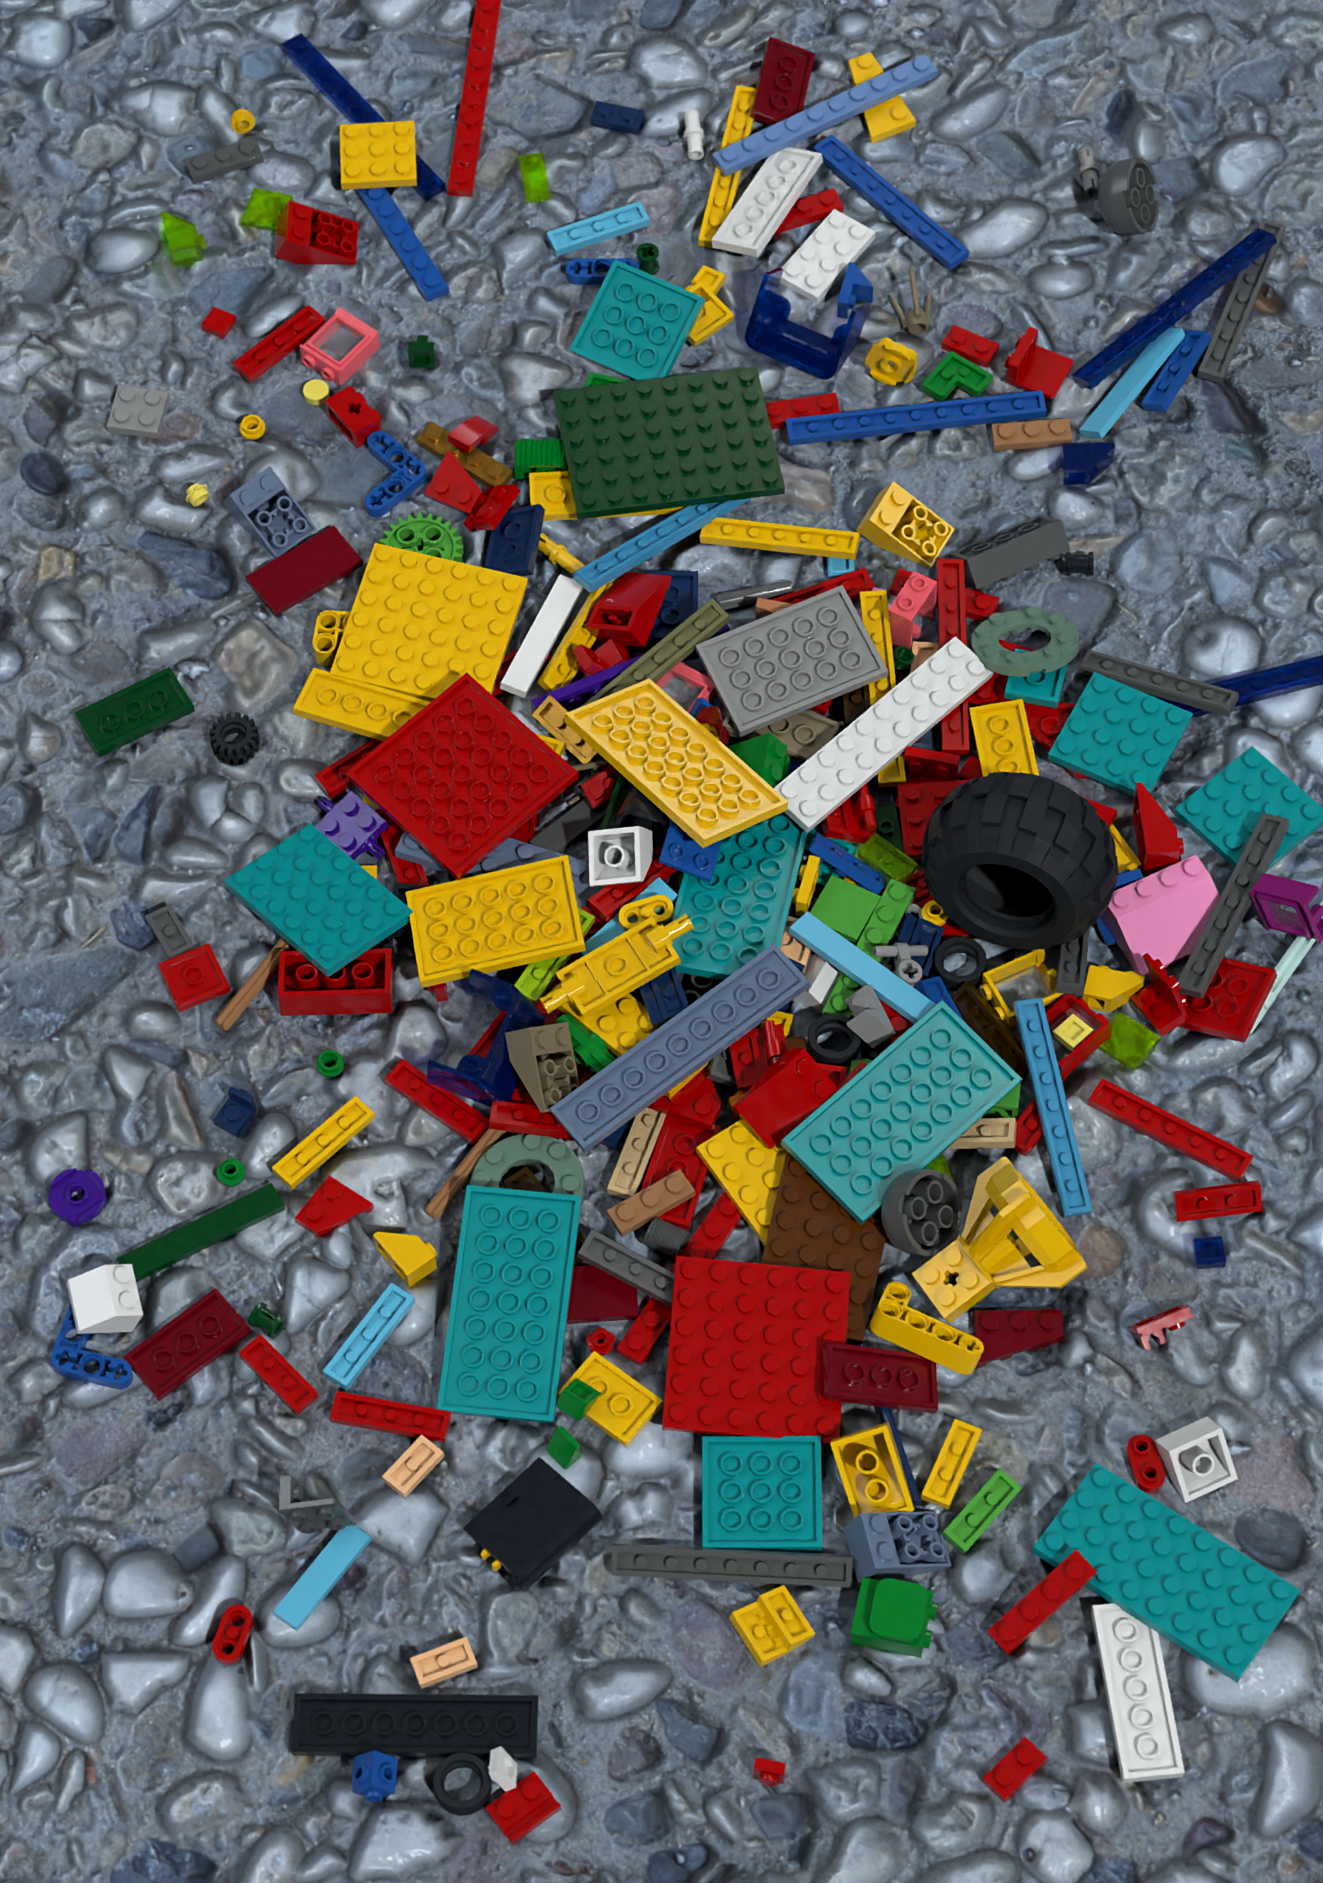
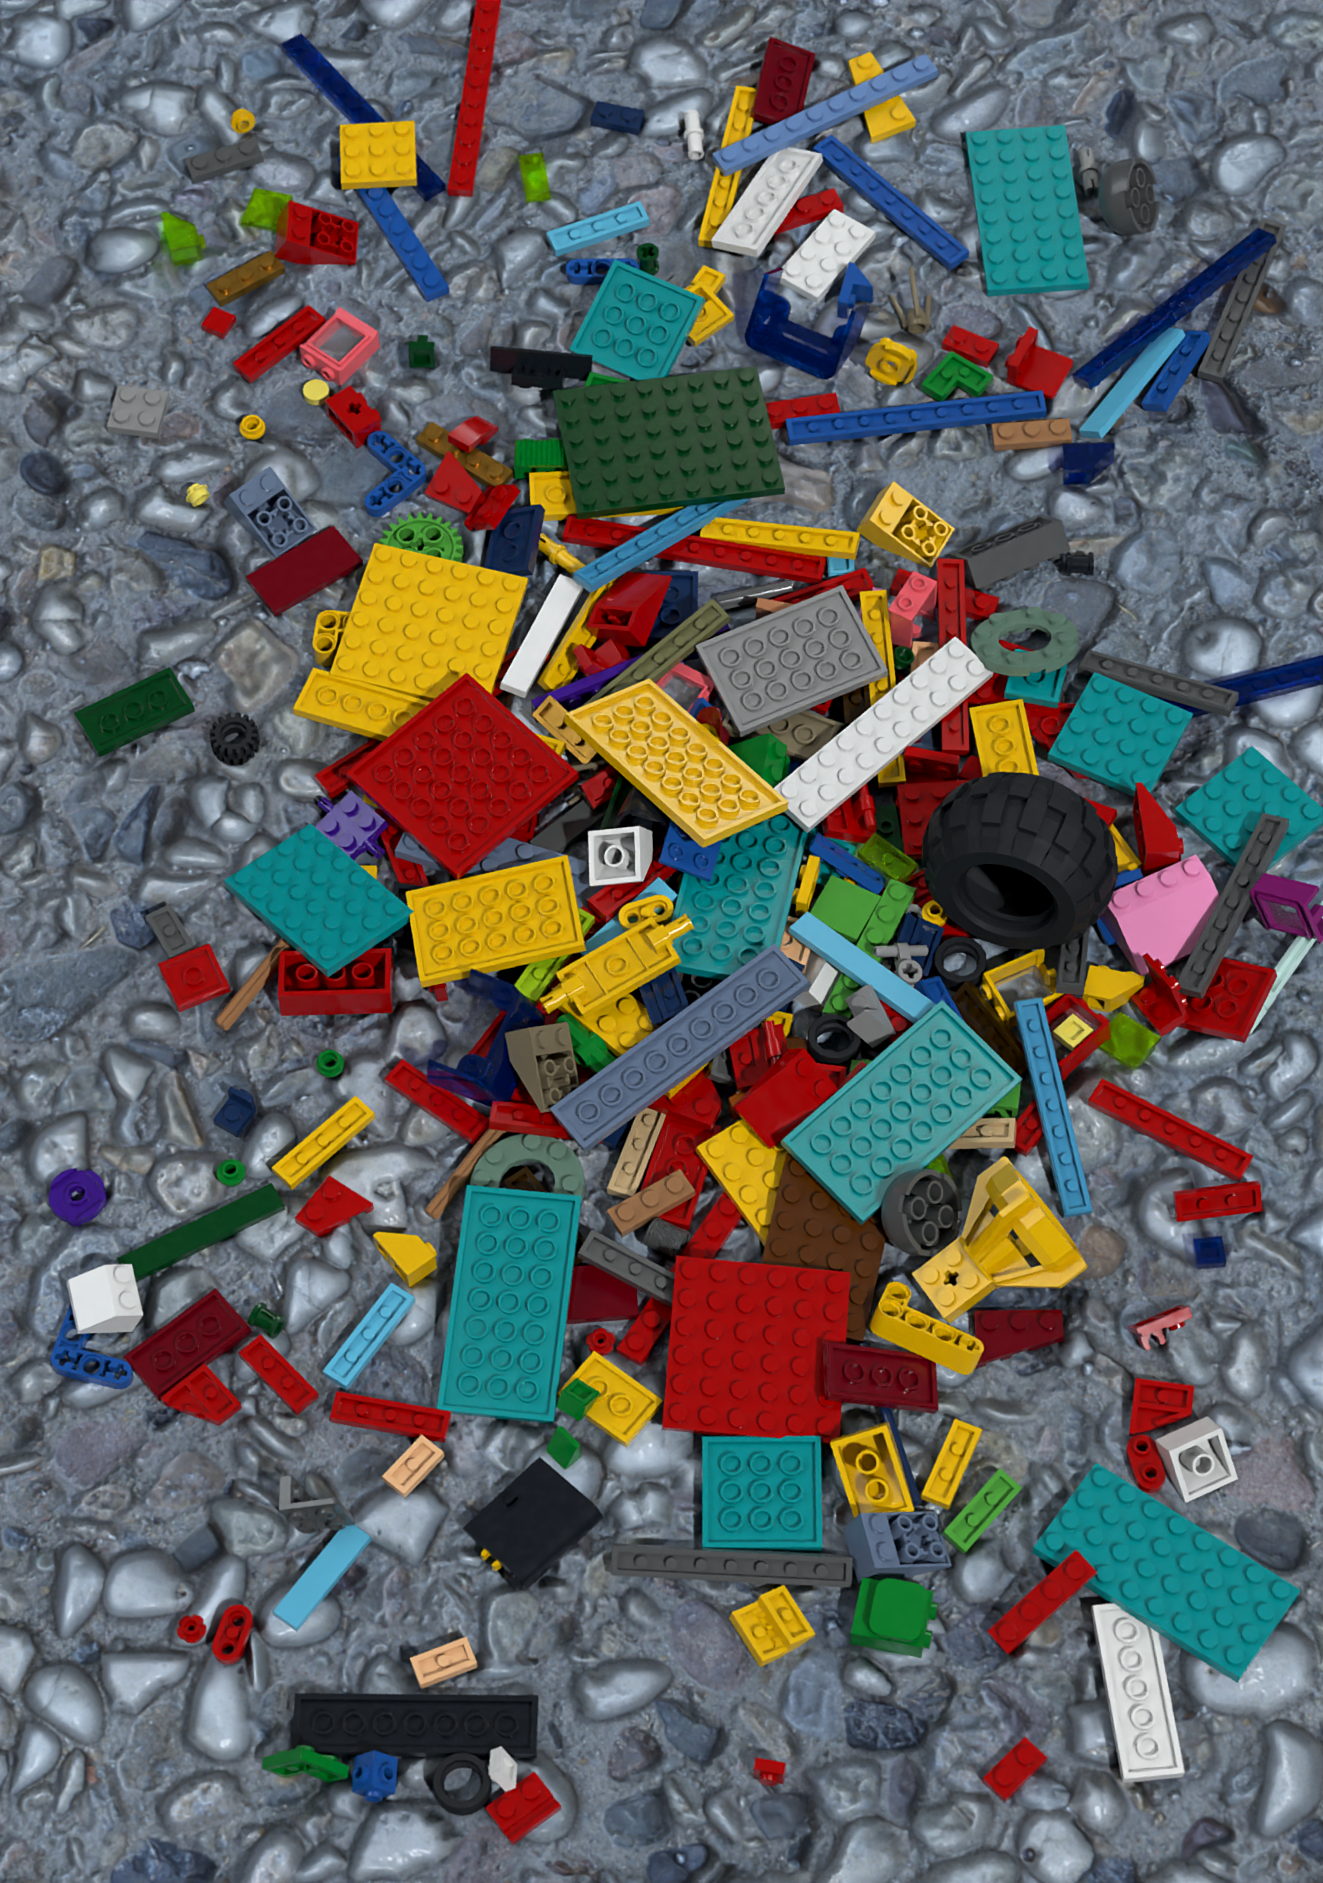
none -> red wing [160,1363,242,1426]
none -> red plate [177,1614,207,1644]
none -> pearl gold plate [206,250,285,307]
none -> green plate [262,1745,349,1783]
none -> black bracket [490,346,593,391]
none -> red plate [562,515,826,584]
none -> teal plate [965,125,1089,297]
none -> red wing [1129,1378,1194,1436]

